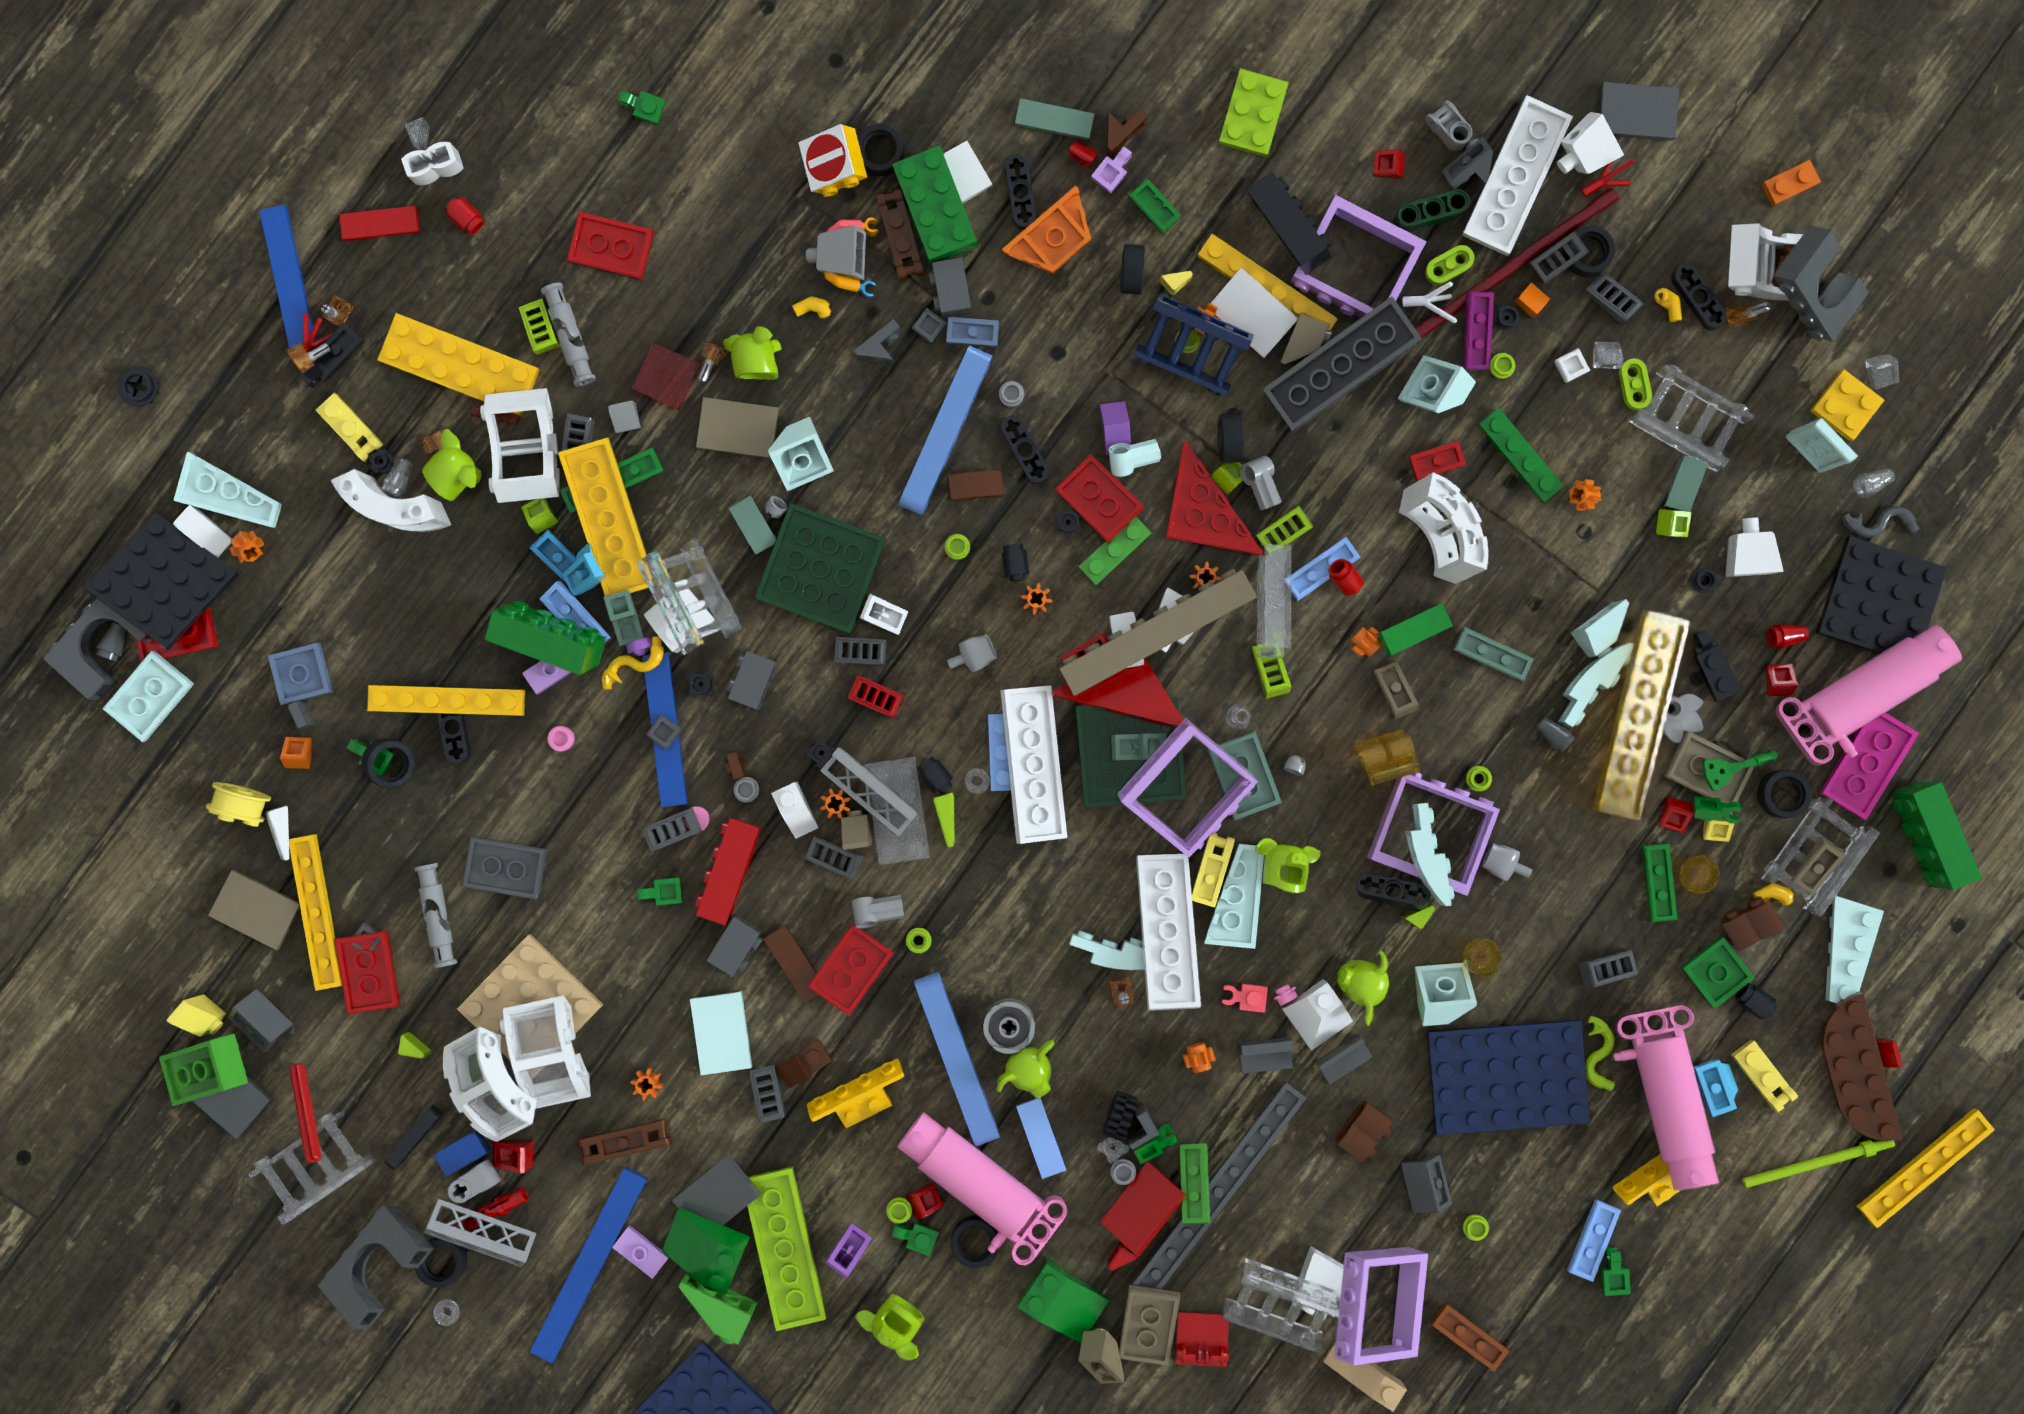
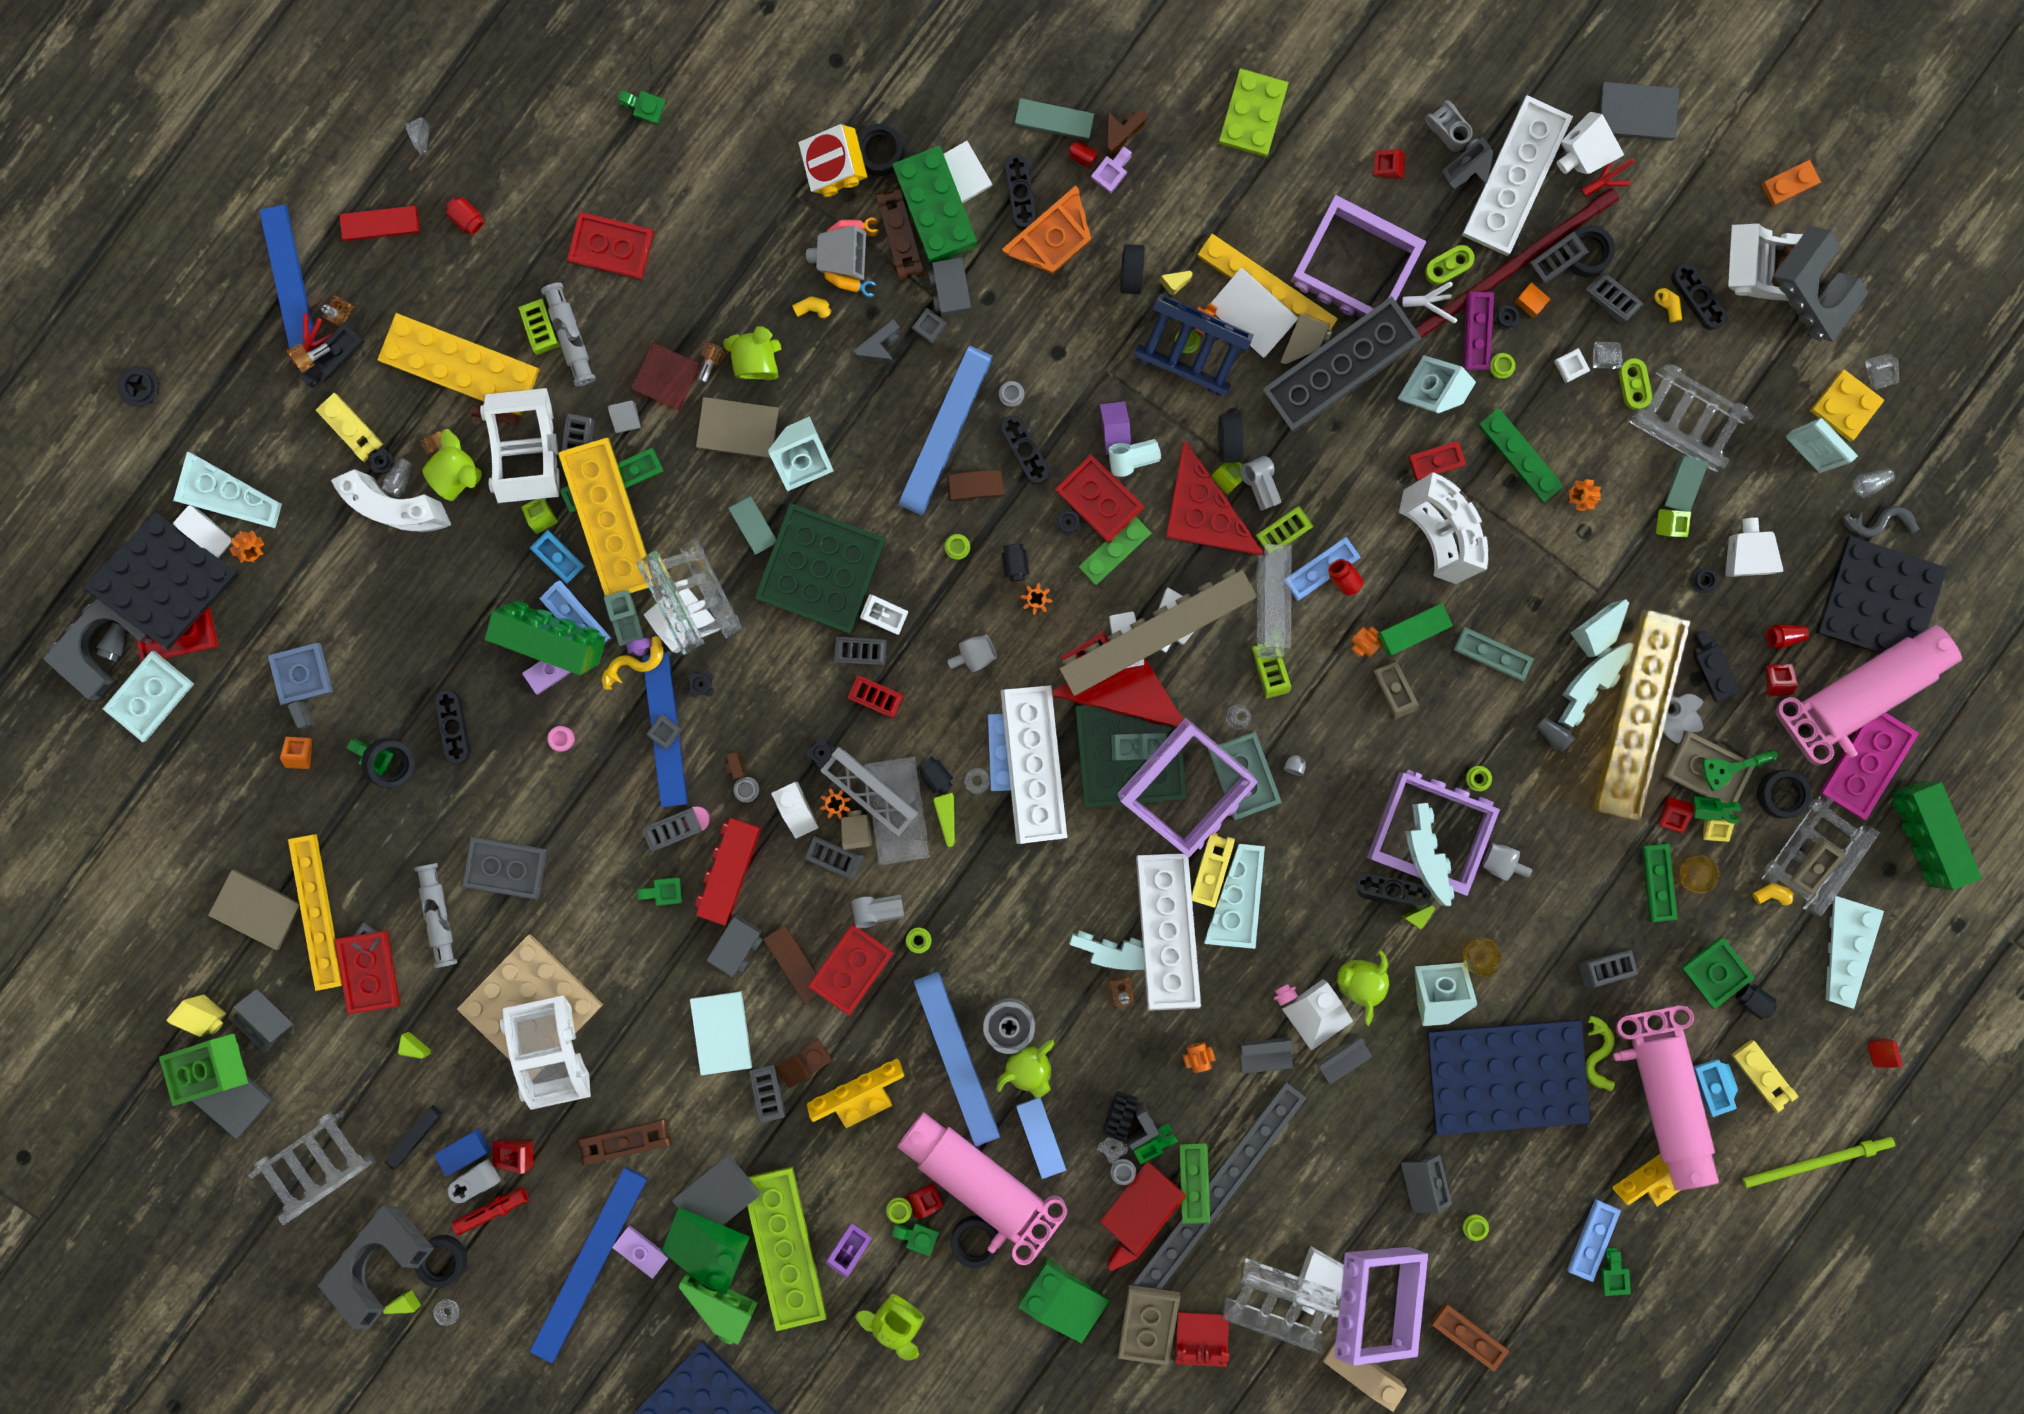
light yellow wheel [206,782,271,827] -> none
white slope [265,806,289,861] -> none
red axle [289,1063,322,1163] -> none
yellow plate [367,685,525,716] -> none
white brick [401,142,464,185] -> none
light grey fence [423,1199,536,1267] -> none
white window [443,1027,536,1142] -> none
medium azure slope [562,543,606,597] -> none
orange gear [630,1067,664,1101] -> none
dark grey brick [727,651,778,710] -> none
light grey hinge [765,496,788,518] -> none
sand blue plate [946,317,999,348] -> none
dark tan slope [1079,1328,1124,1384] -> none
green plate [1128,178,1181,234] -> none
orange gear [1189,562,1222,589] -> none
coral plate [1221,983,1268,1013] -> none
black brick [1247,171,1331,275] -> none
lime piece [1255,838,1321,893] -> none
reddish brown brick [1335,1099,1392,1163] -> none
clear yellow plate [1354,729,1421,786] -> none
dark green beam [1393,189,1470,232] -> none
reddish brown brick [1721,896,1785,951] -> none
clear orange piece [1726,302,1771,327] -> none
reddish brown plate [1821,991,1903,1141] -> none
yellow plate [1856,1108,1995,1228] -> none
none -> lime slope [383,1290,421,1314]

